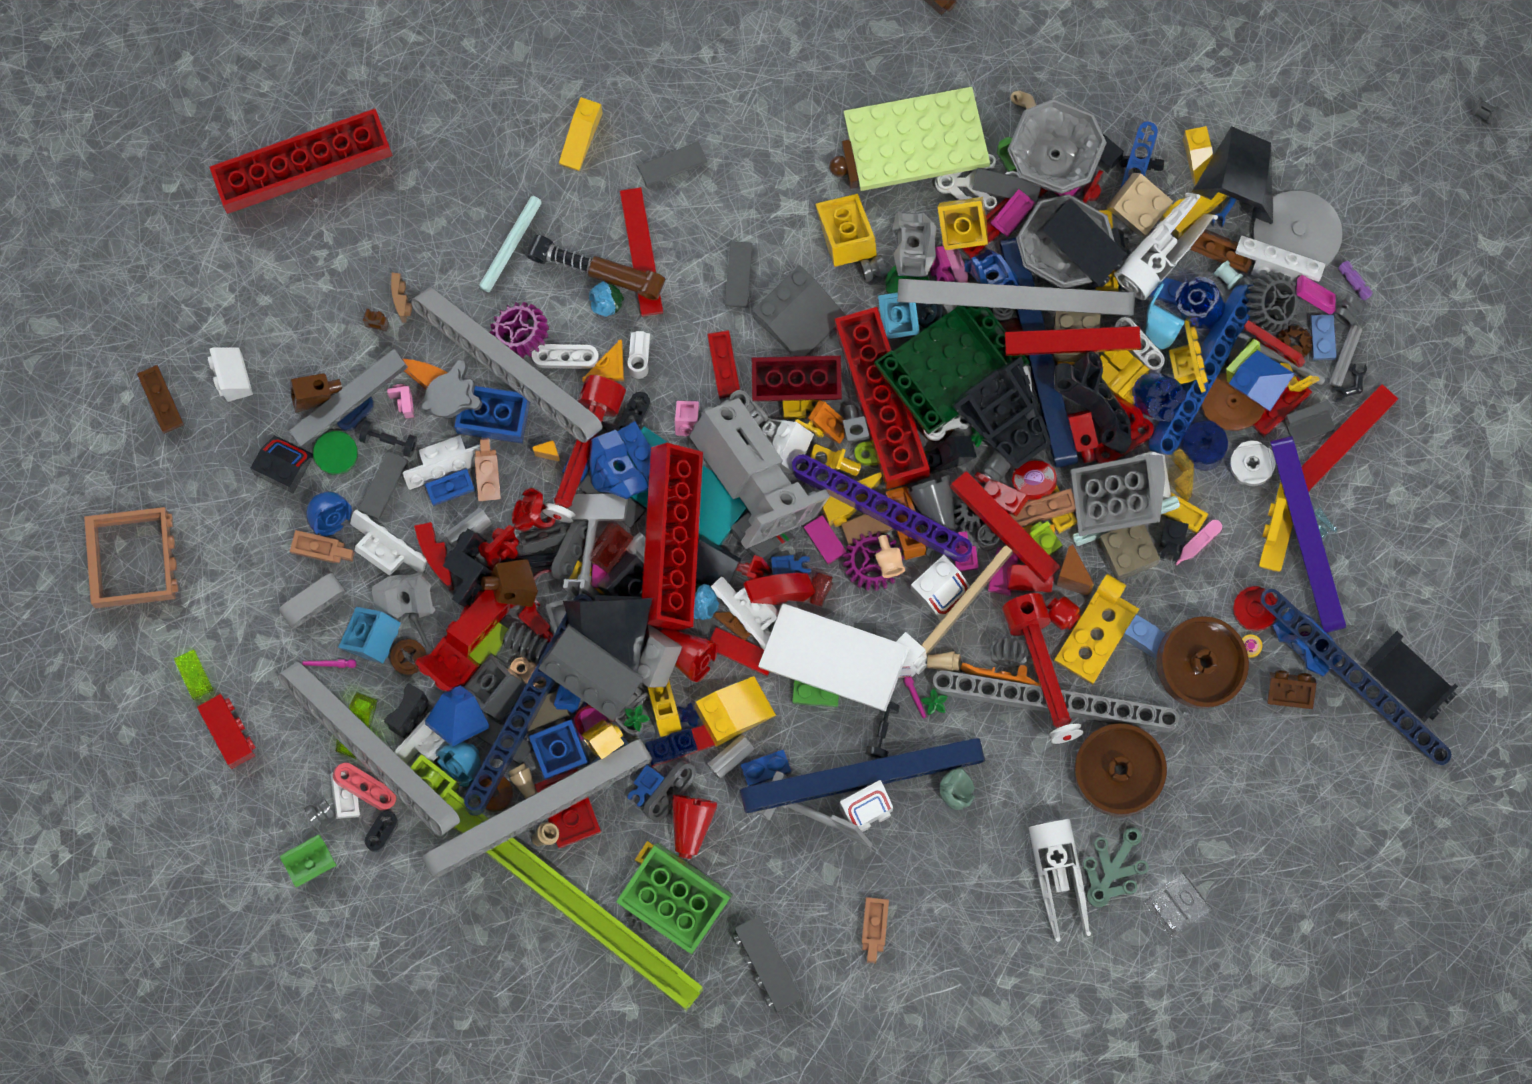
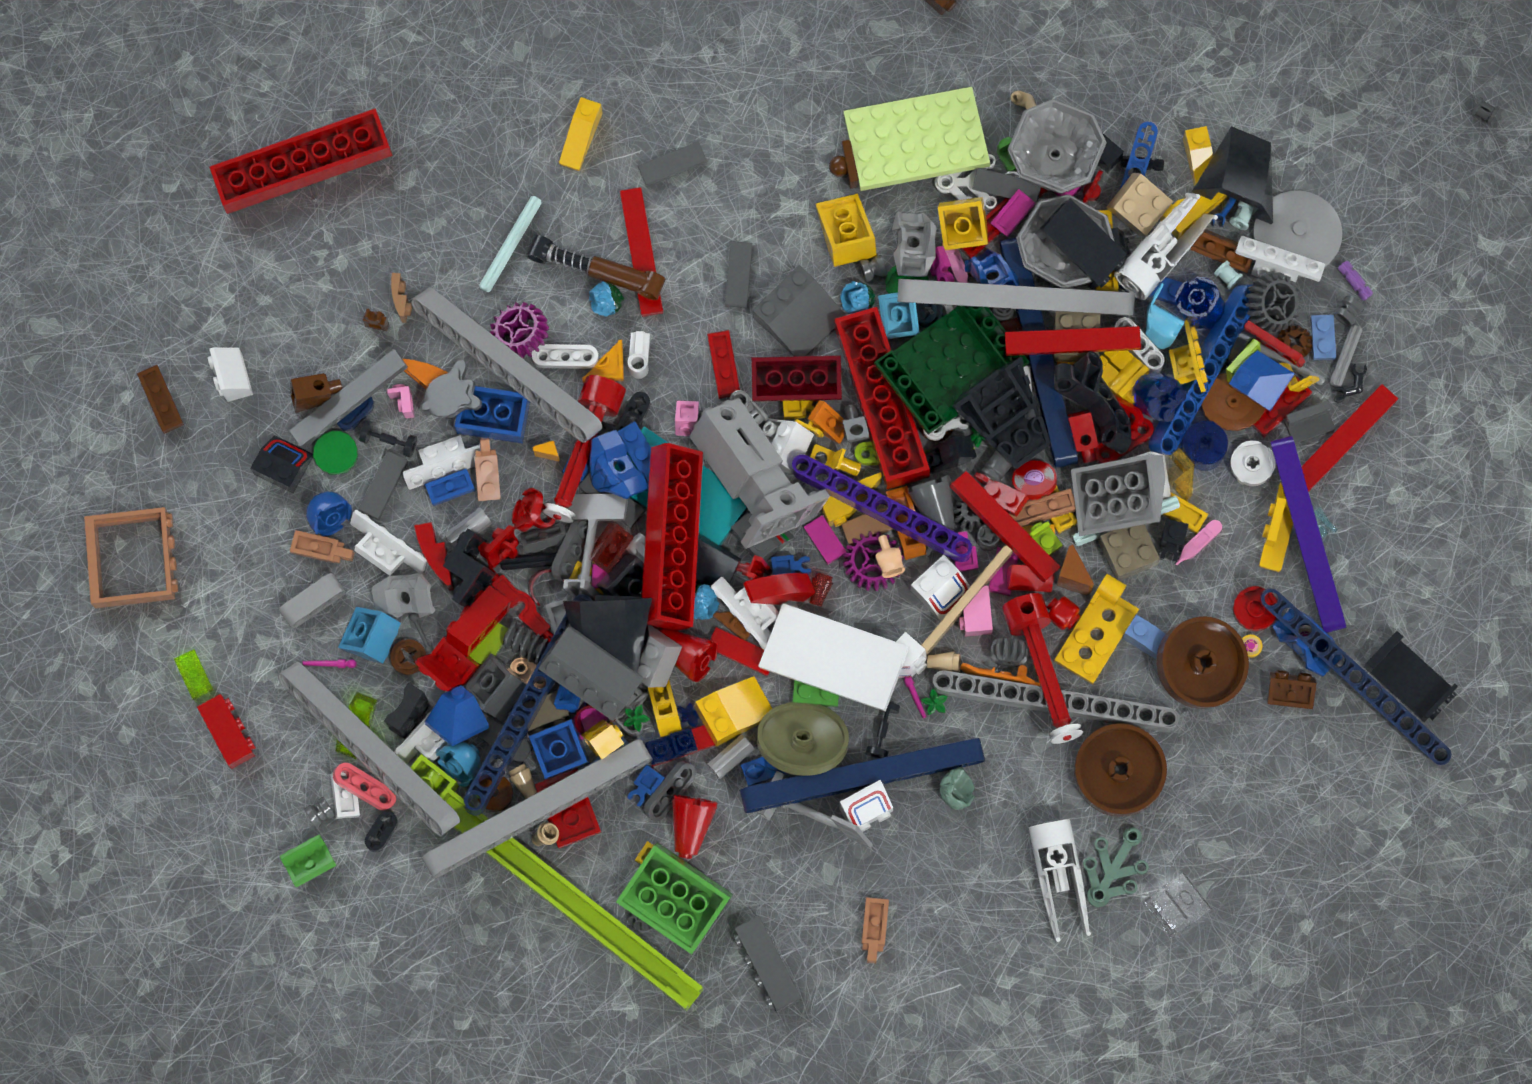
reddish brown torso [481,560,538,607] -> none
dark pink tile [1297,275,1336,315] -> none
none -> olive dish [757,702,849,776]
none -> dark azure piece [840,281,875,314]
none -> bright pink slope [959,586,993,637]
none -> light aqua bush [1229,201,1254,230]

